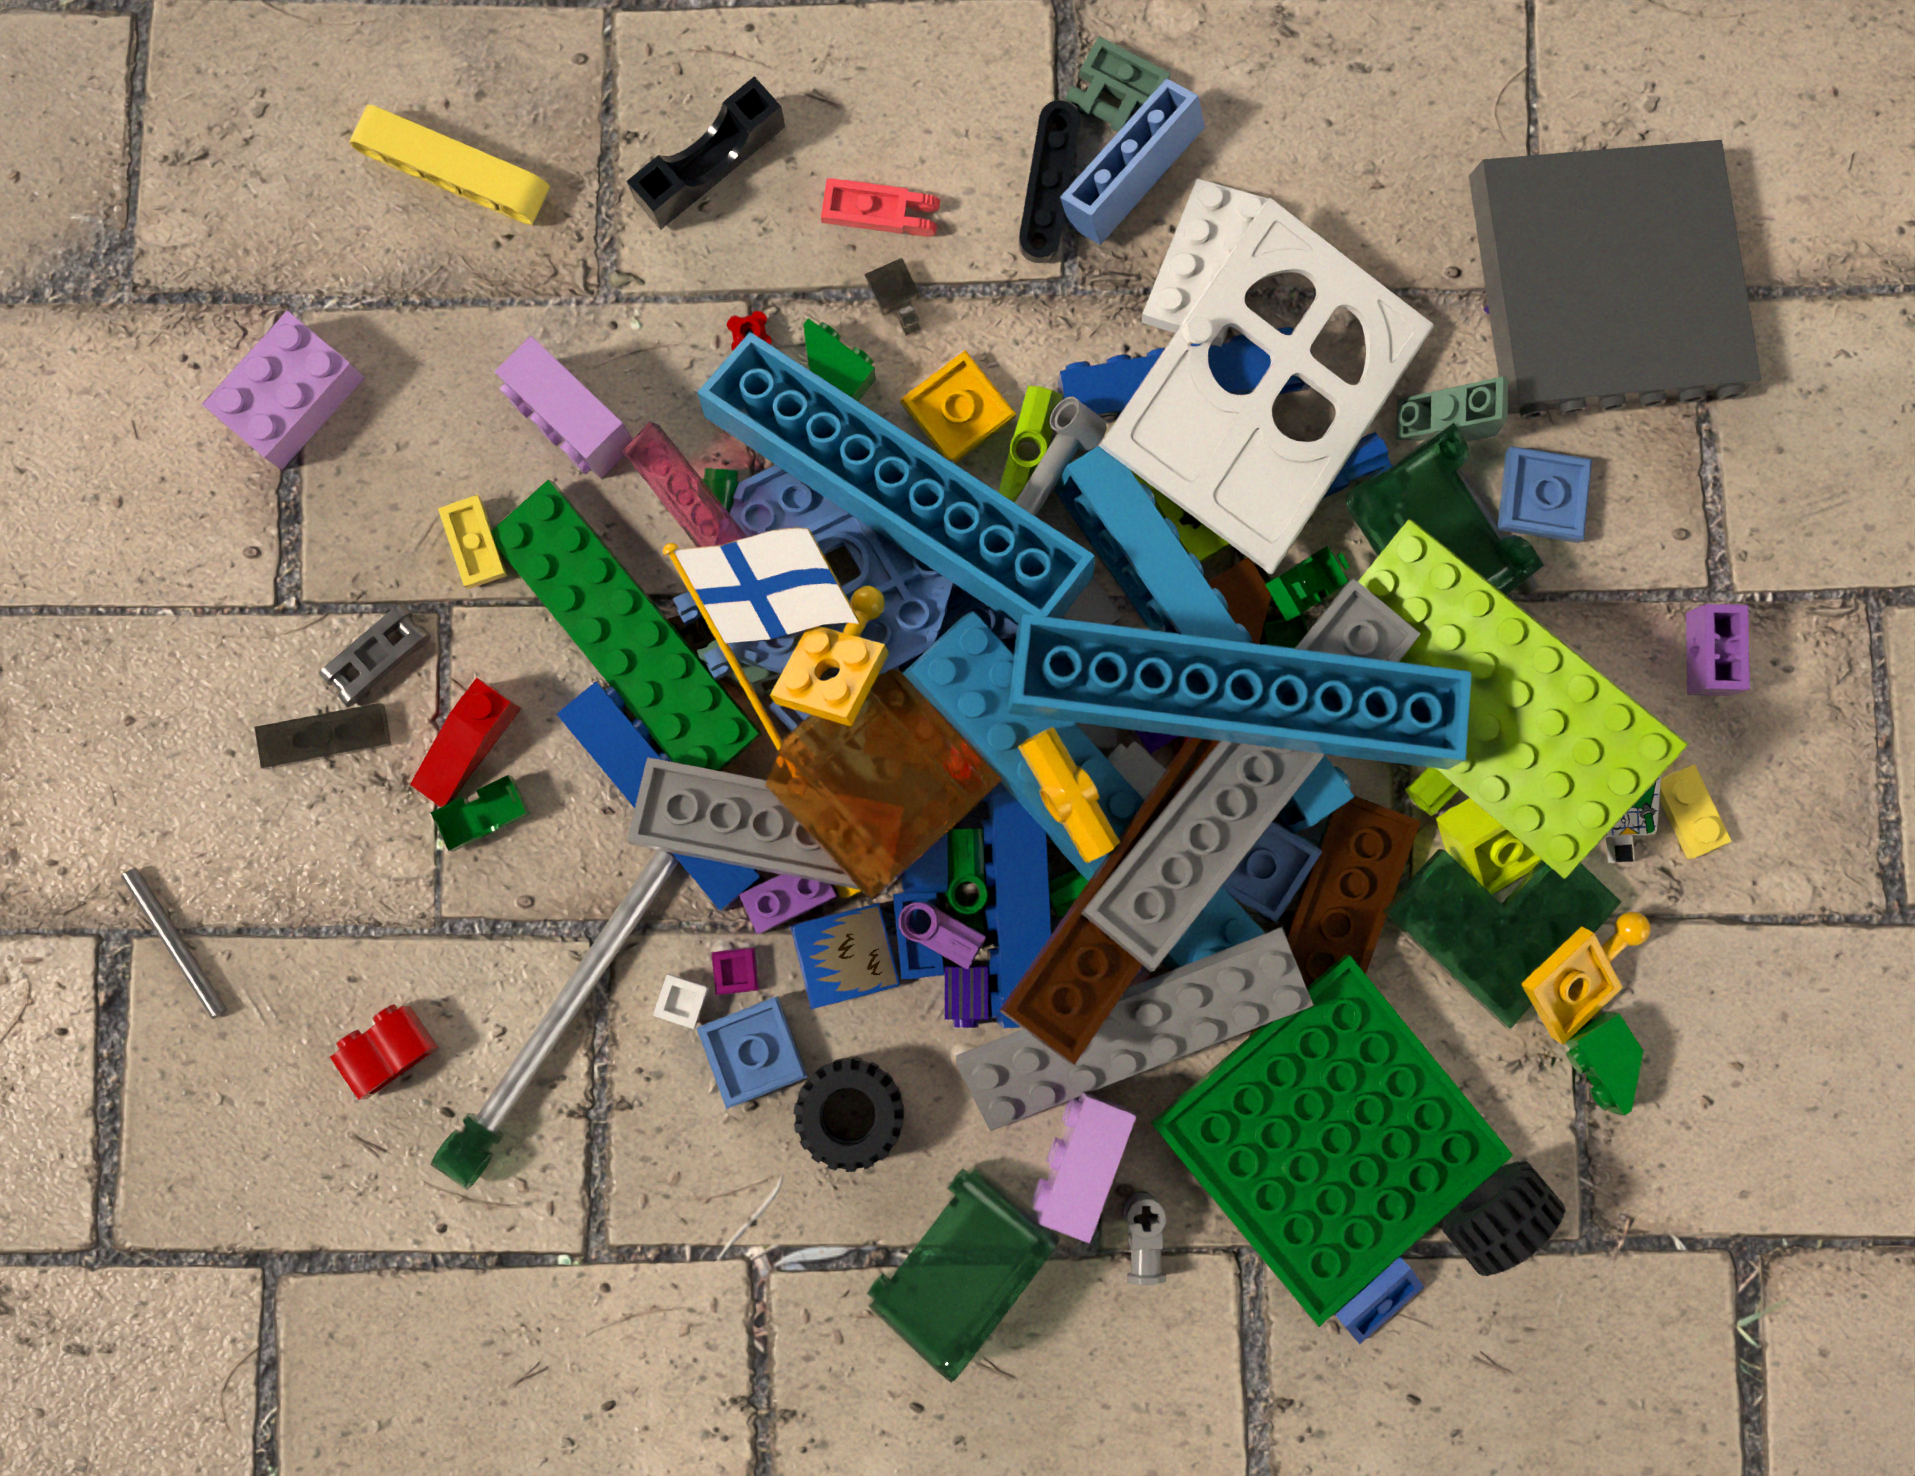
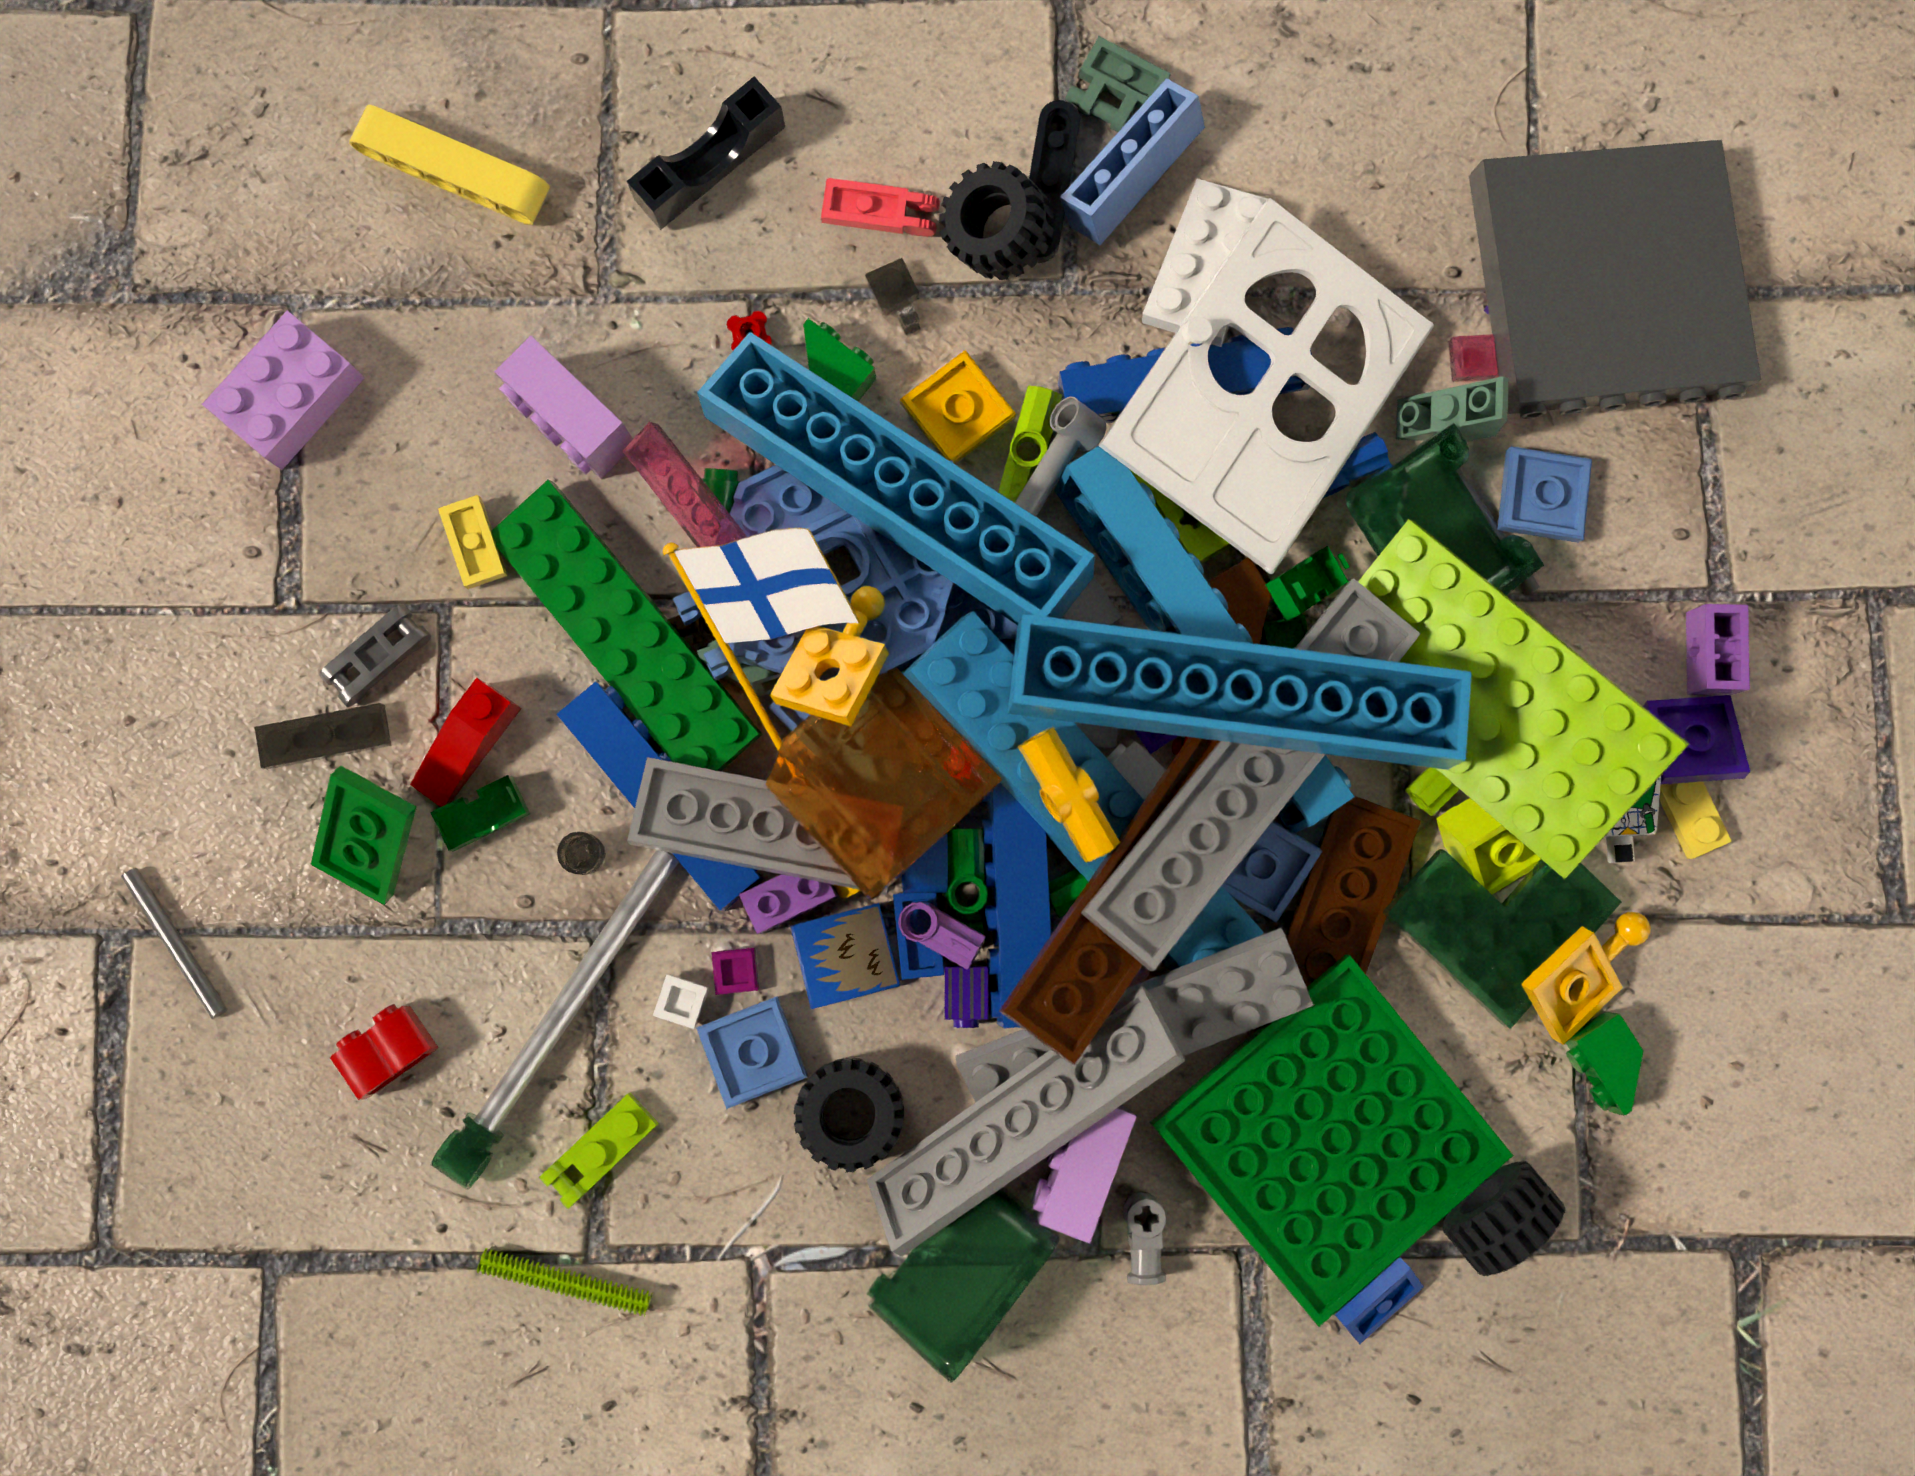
none -> green plate [311,765,416,905]
none -> lime axle [477,1248,653,1316]
none -> lime plate [539,1092,659,1209]
none -> clear smoke wheel [557,831,606,875]
none -> light grey plate [867,985,1185,1257]
none -> black tyre [939,161,1054,280]
none -> clear pink plate [1448,334,1498,382]
none -> dark purple plate [1643,695,1750,784]

